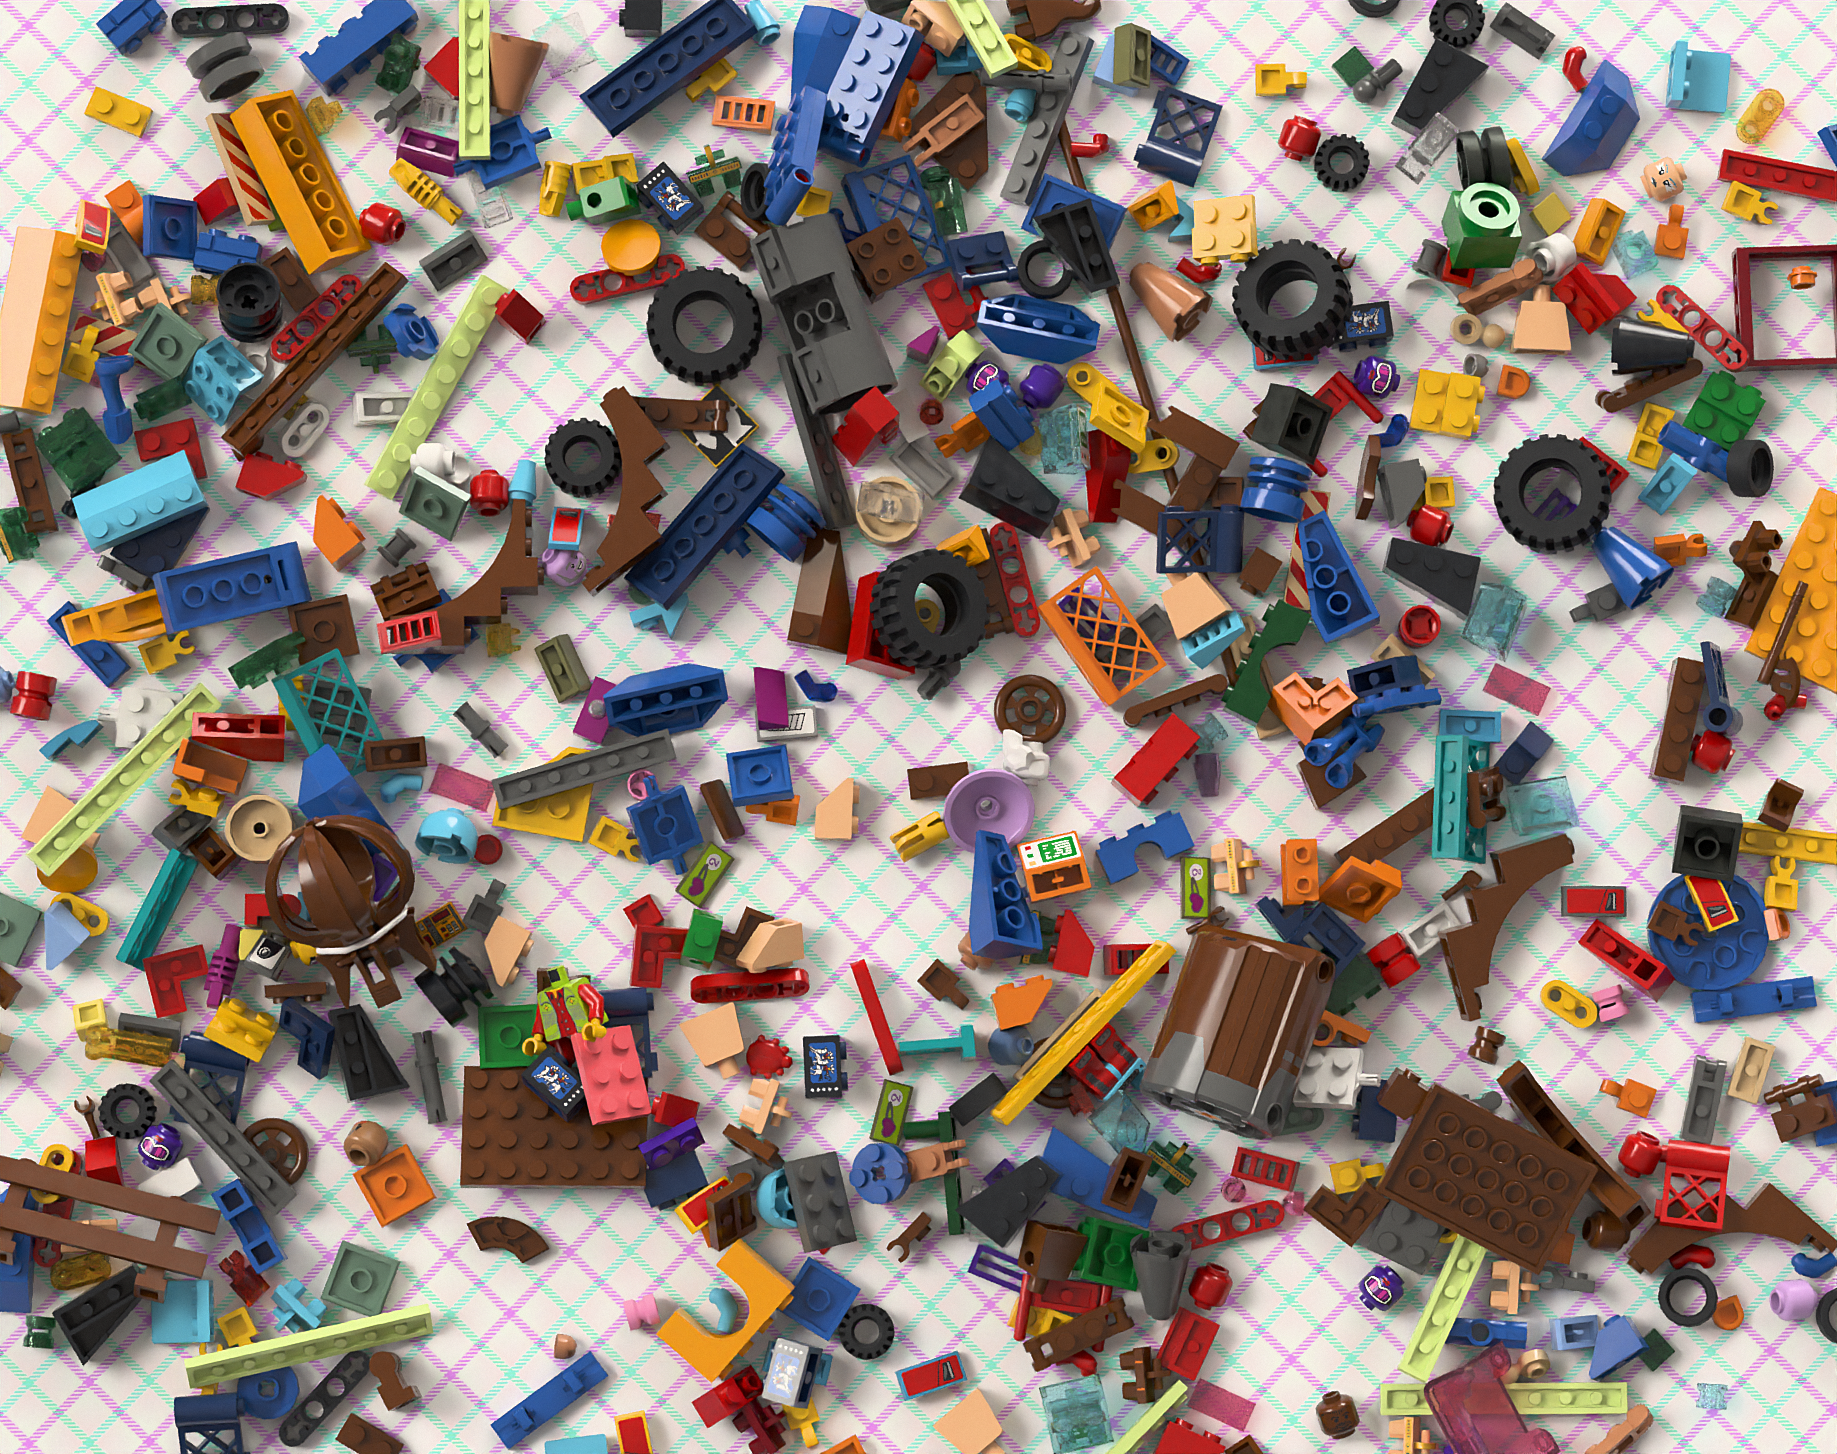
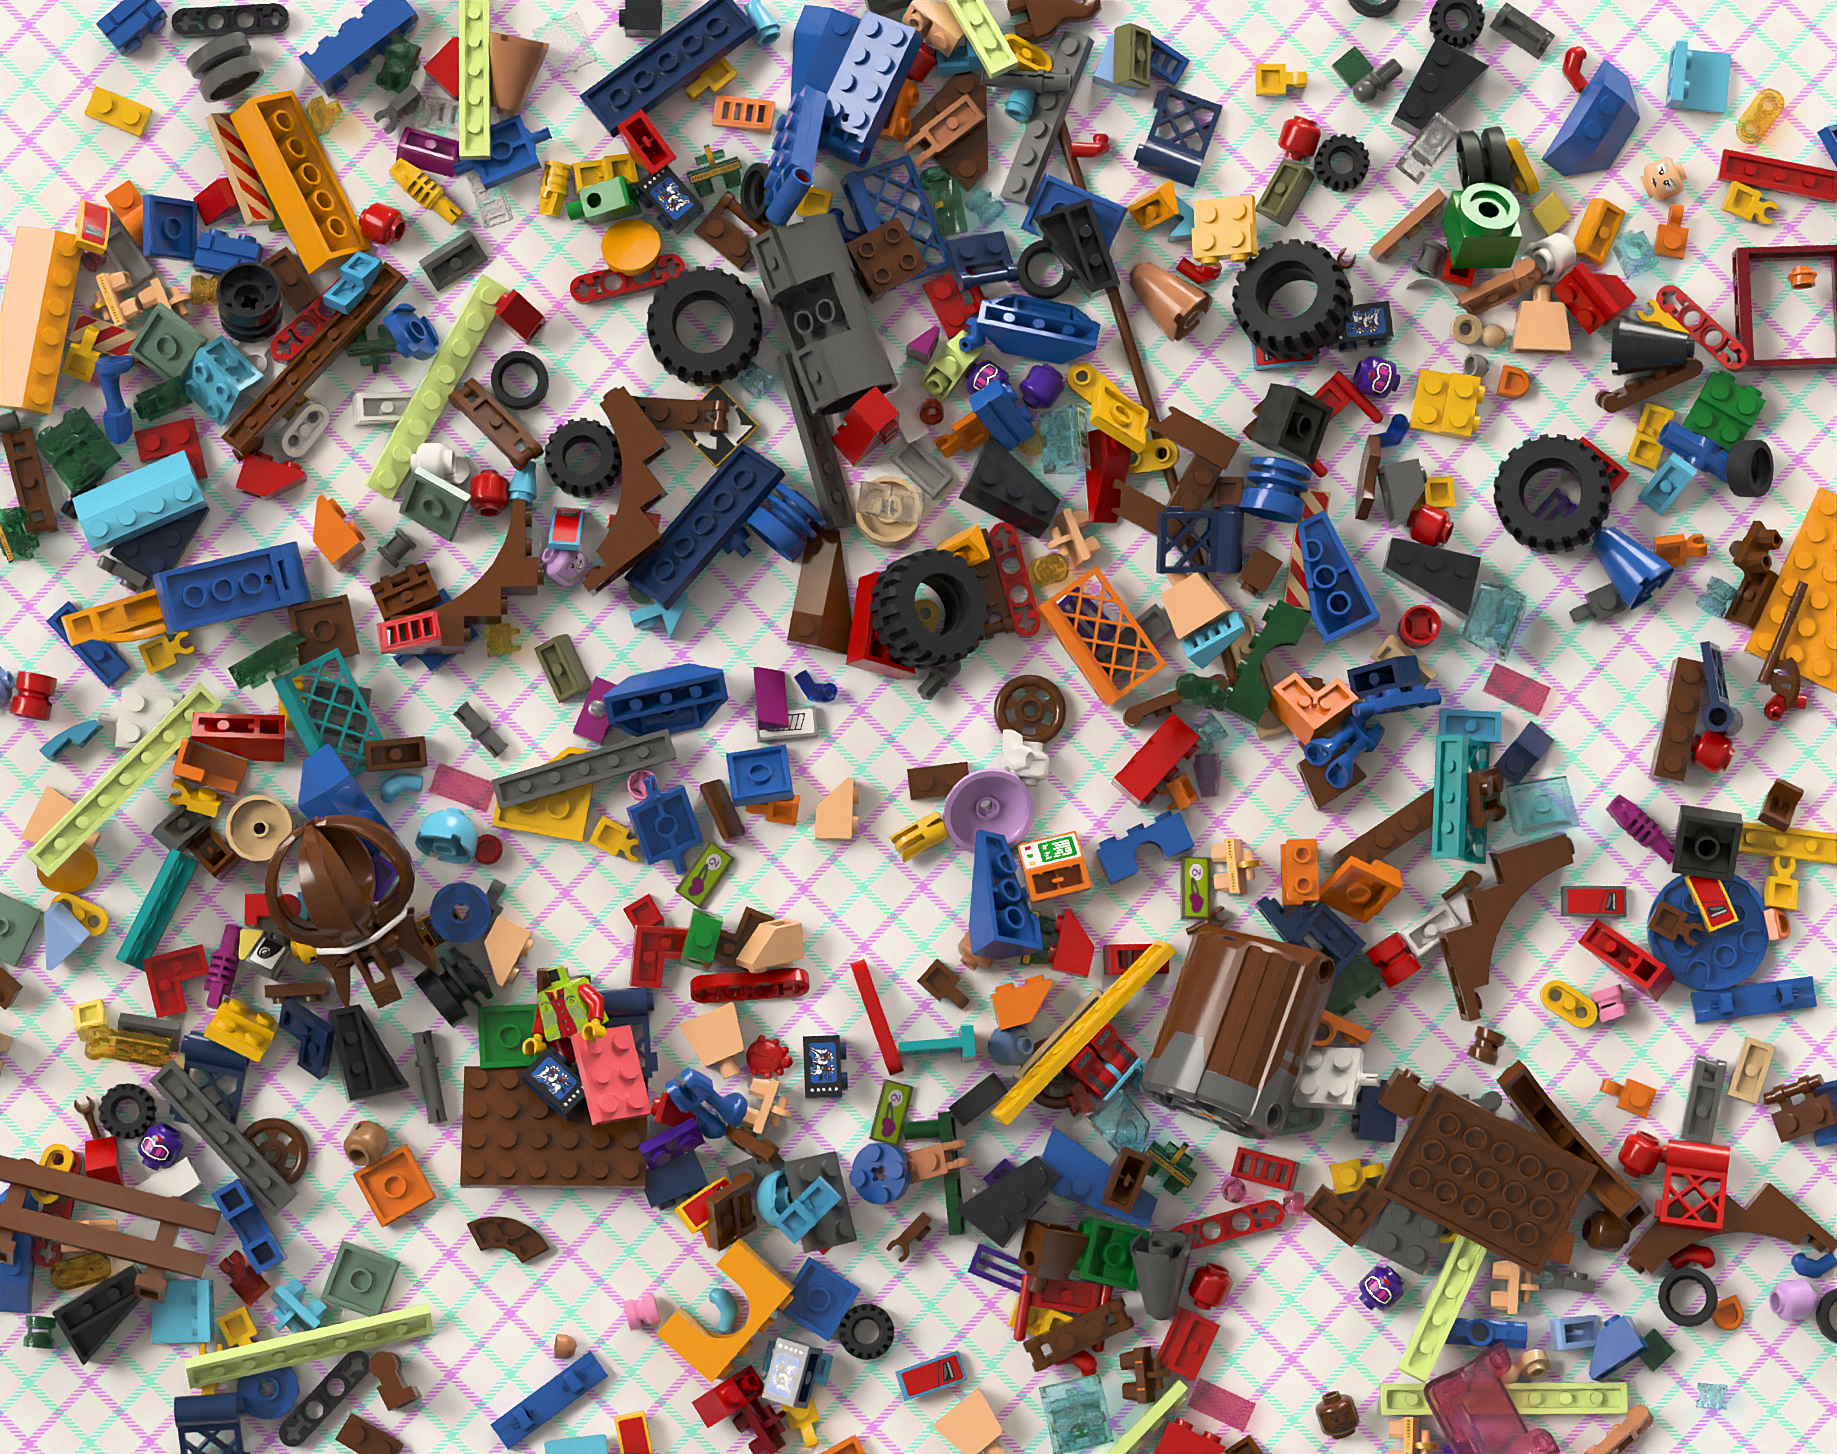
none -> dark azure slope [322,251,382,315]
none -> blue plate [430,881,491,943]
none -> reddish brown plate [448,378,544,471]
none -> black tyre [491,351,549,410]
none -> red slope [617,109,677,175]
none -> blue piece [665,1067,748,1139]
none -> clear light blue wheel [737,362,775,399]
none -> dark azure slope [773,1176,842,1244]
none -> blue arm [959,317,986,352]
none -> clear light blue wheel [964,185,1006,228]
none -> clear yellow wheel [1028,553,1069,587]
none -> orange tile [1159,773,1199,811]
none -> clear green hips [1175,673,1230,711]
none -> olive slope [1256,158,1315,227]
none -> nougat plate [1369,188,1447,262]
none -> magenta hinge [1606,794,1674,865]

